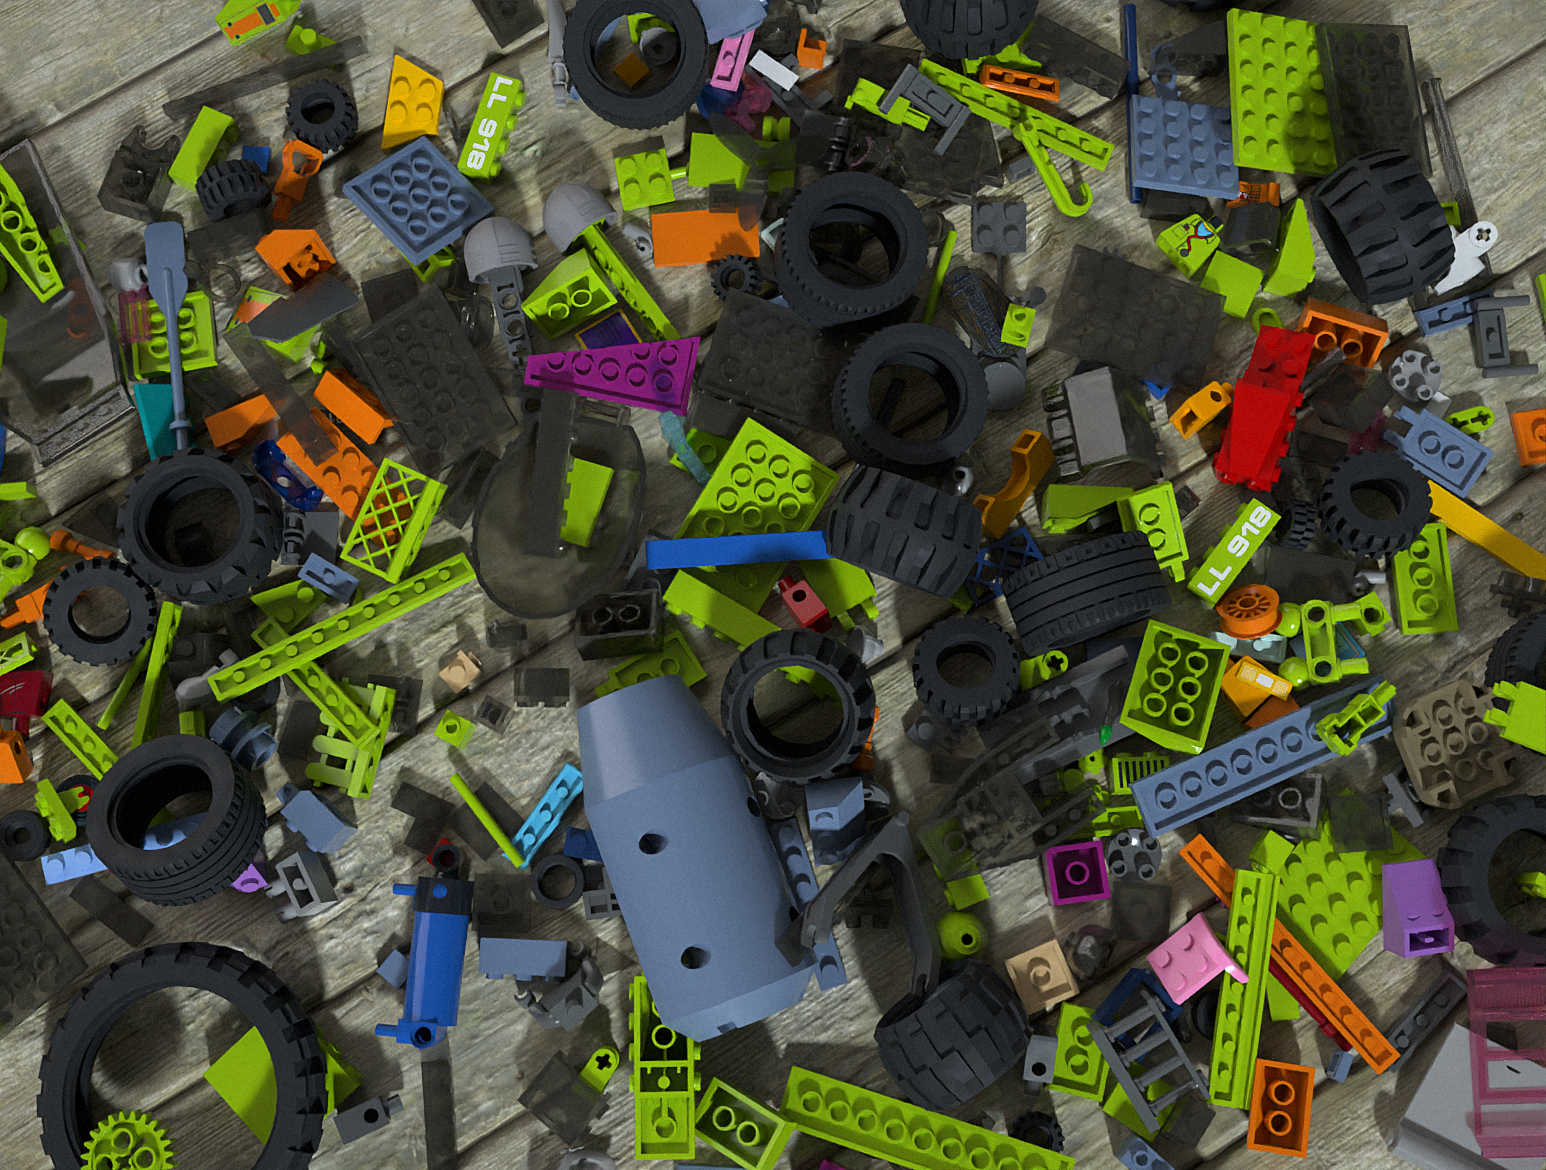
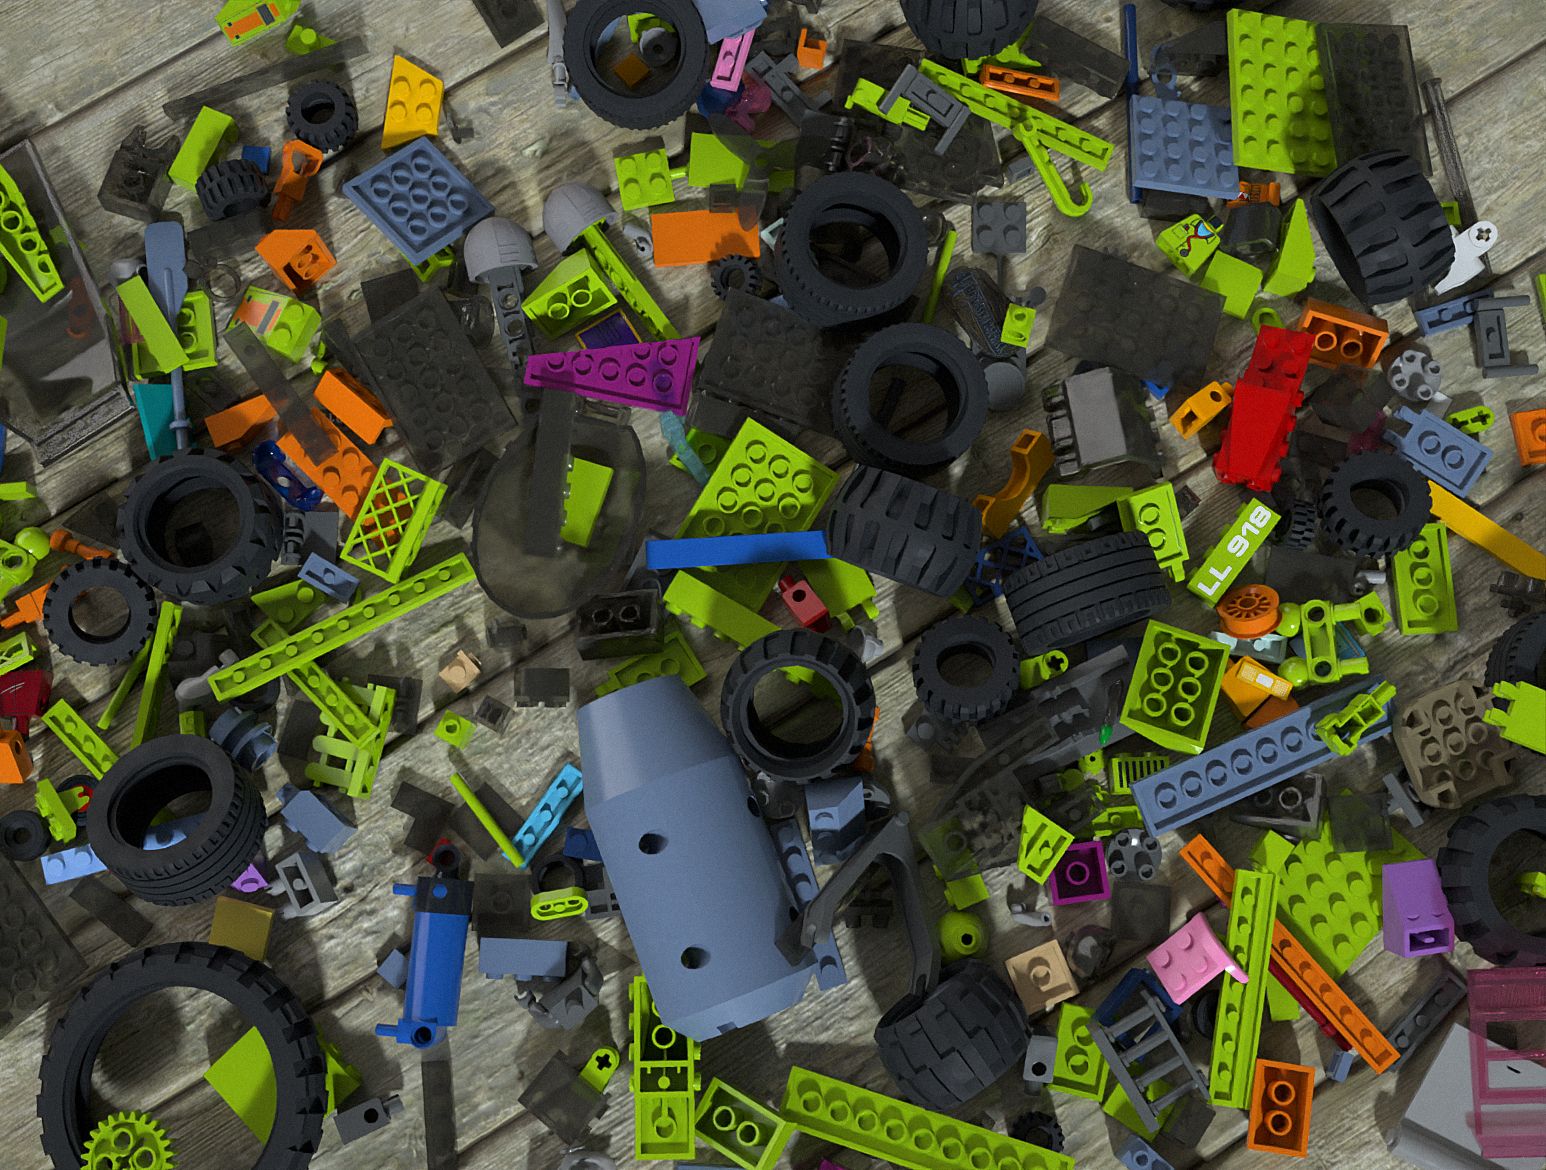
dark grey panel [247,272,360,343] -> none
lime brick [457,72,526,185] -> none
white sticker [749,50,799,91] -> none
lime wheel [763,116,791,143] -> none
light grey piece [937,461,977,500] -> none
clear smoke pin [1301,345,1348,391] -> none
none -> lime tile [115,275,190,374]
none -> light yellow tile [209,895,275,963]
none -> lime plate [530,887,588,920]
none -> light grey arm [1010,903,1052,927]
none -> lime wing [1016,805,1075,885]

